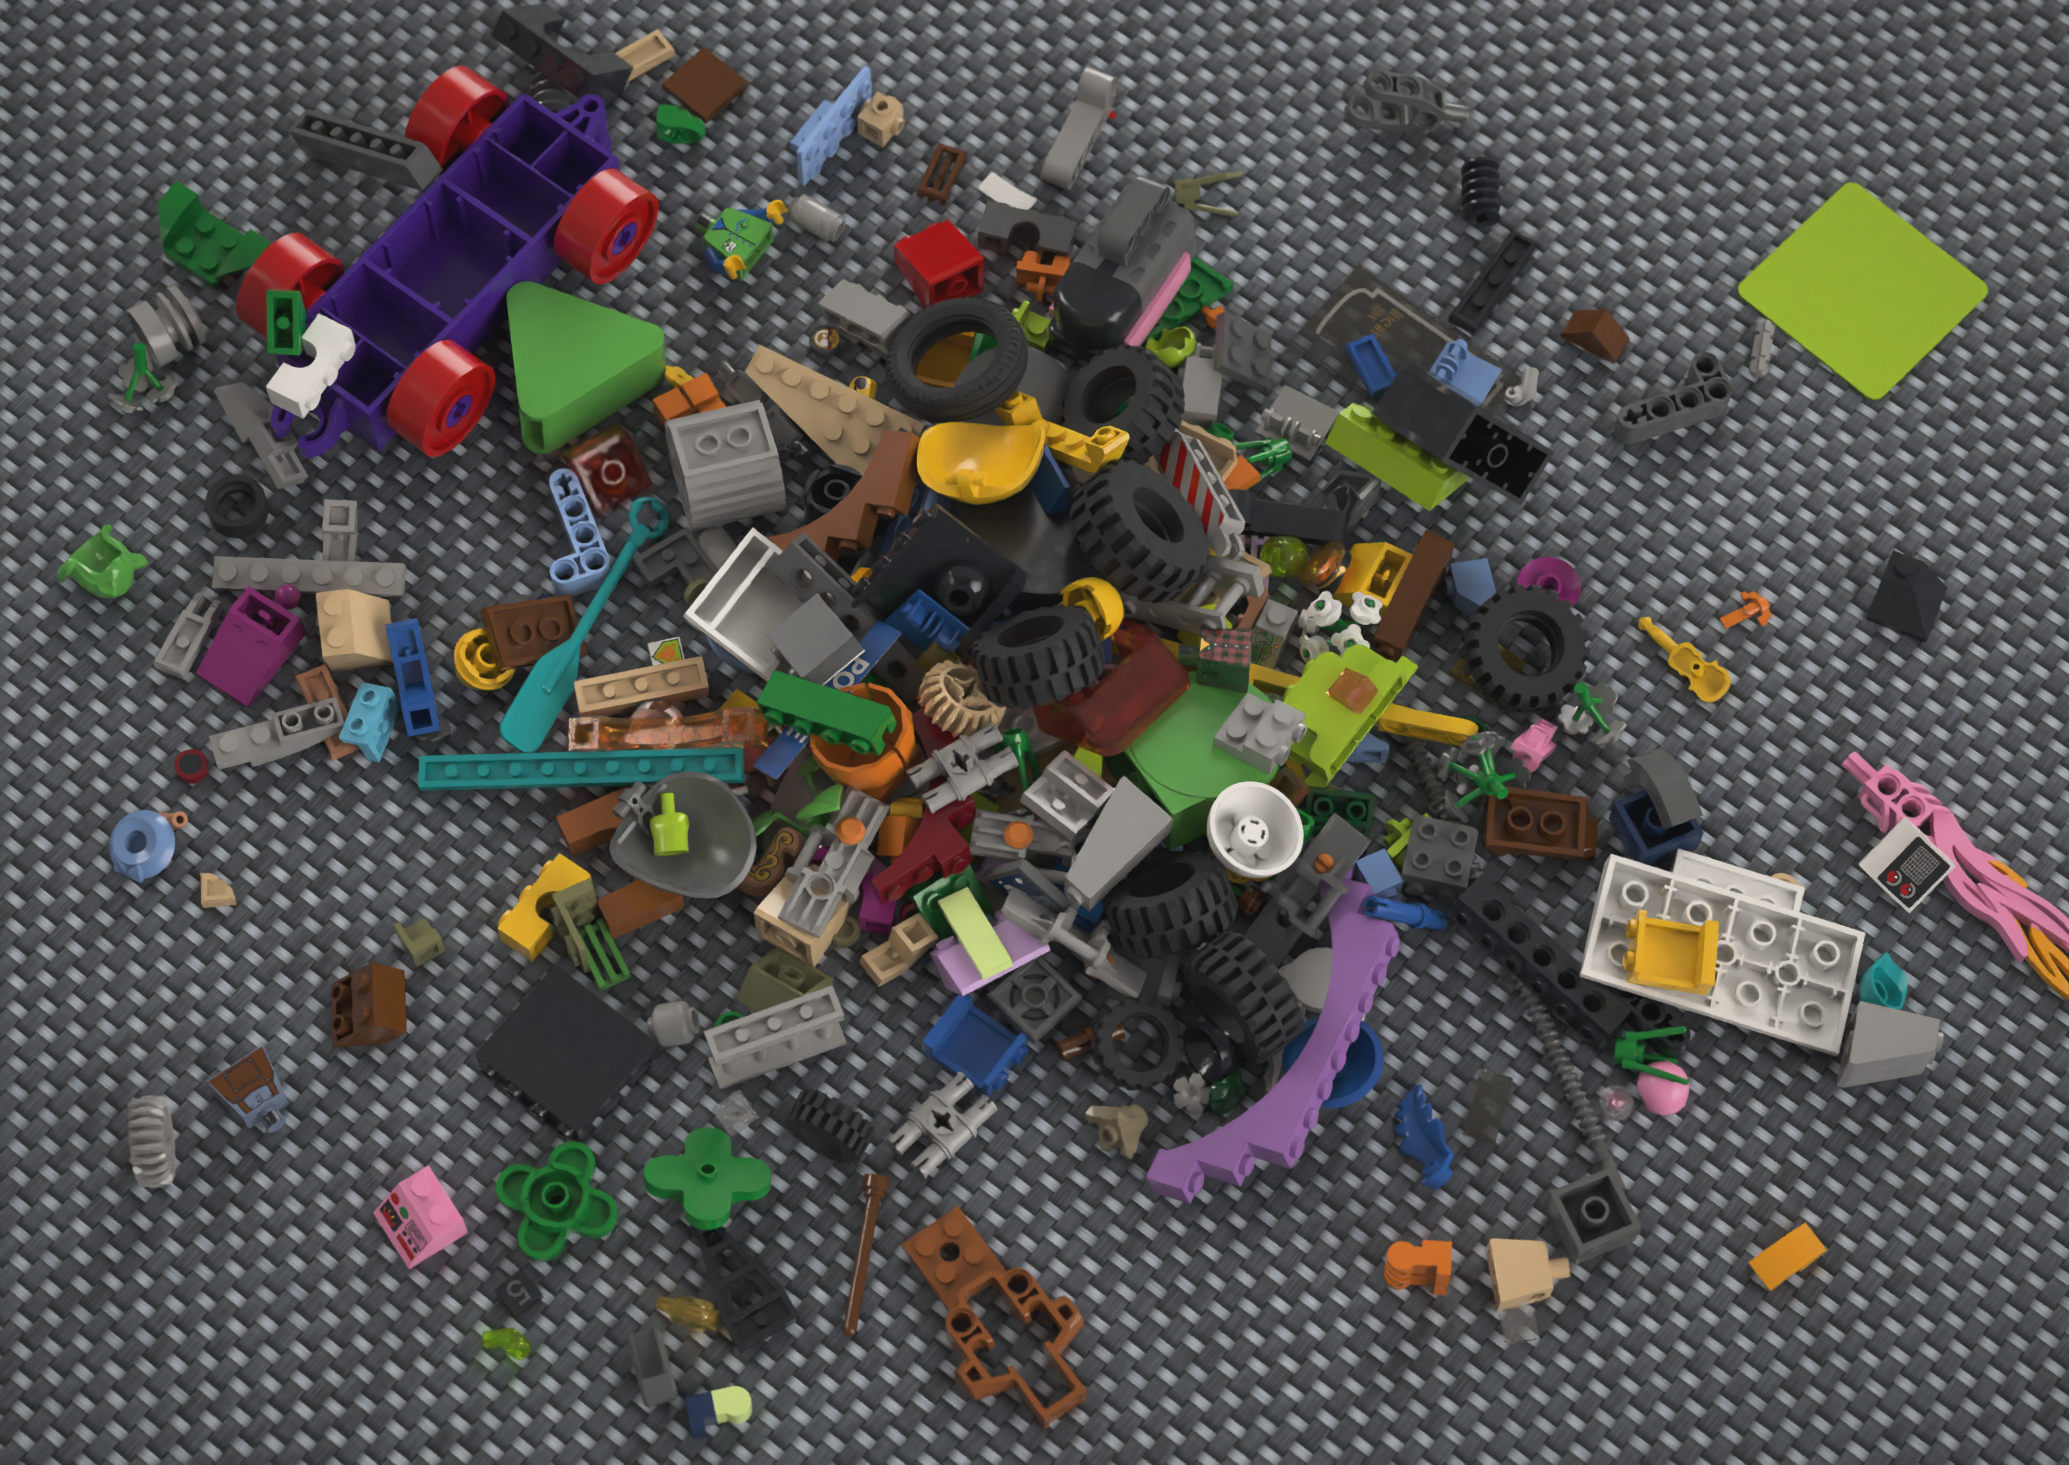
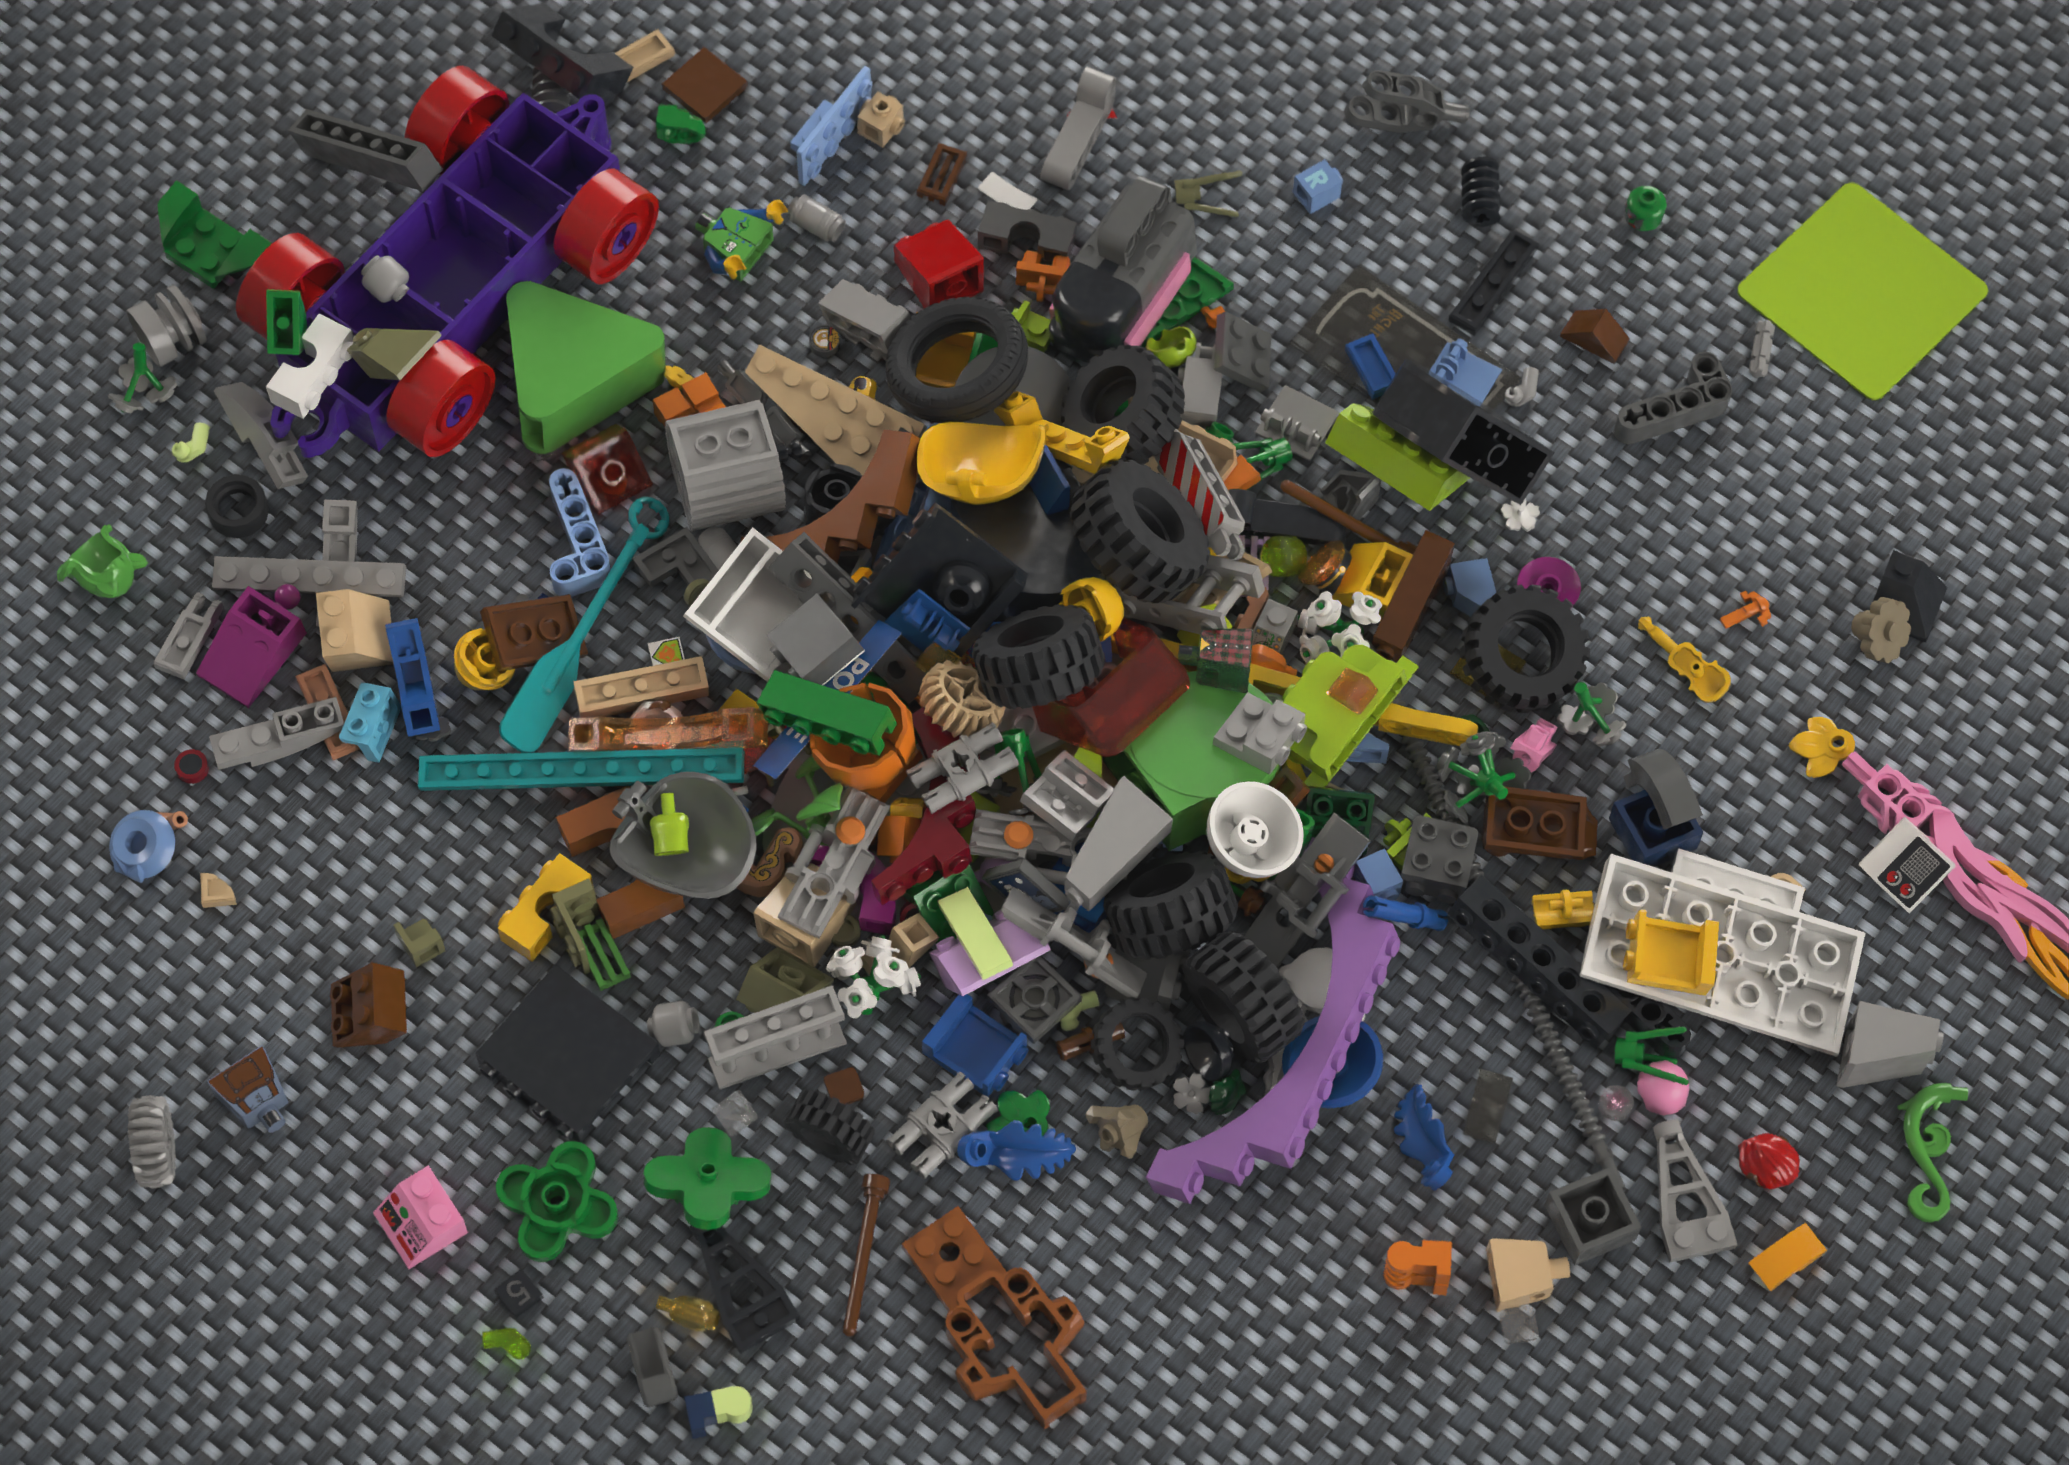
teal cap [1859,952,1909,1010] -> none
none -> yellowish green arm [172,422,210,462]
none -> olive slope [346,328,442,380]
none -> light grey head [361,255,409,303]
none -> reddish brown piece [824,1067,864,1105]
none -> white plant [826,935,921,1018]
none -> blue plant [957,1120,1076,1181]
none -> green plate [986,1090,1050,1136]
none -> yellowish green arm [1060,990,1099,1031]
none -> orange plant [1239,644,1297,676]
none -> reddish brown piece [1280,480,1417,554]
none -> medium blue brick [1293,159,1343,214]
none -> white plant [1500,498,1540,532]
none -> yellow hips [1532,890,1594,930]
none -> green head [1624,186,1666,231]
none -> light grey plate [1653,1120,1738,1263]
none -> red hair [1738,1133,1800,1190]
none -> yellow plate [1789,717,1855,778]
none -> dark tan plant [1852,597,1911,663]
none -> bright green plant [1897,1083,1968,1223]

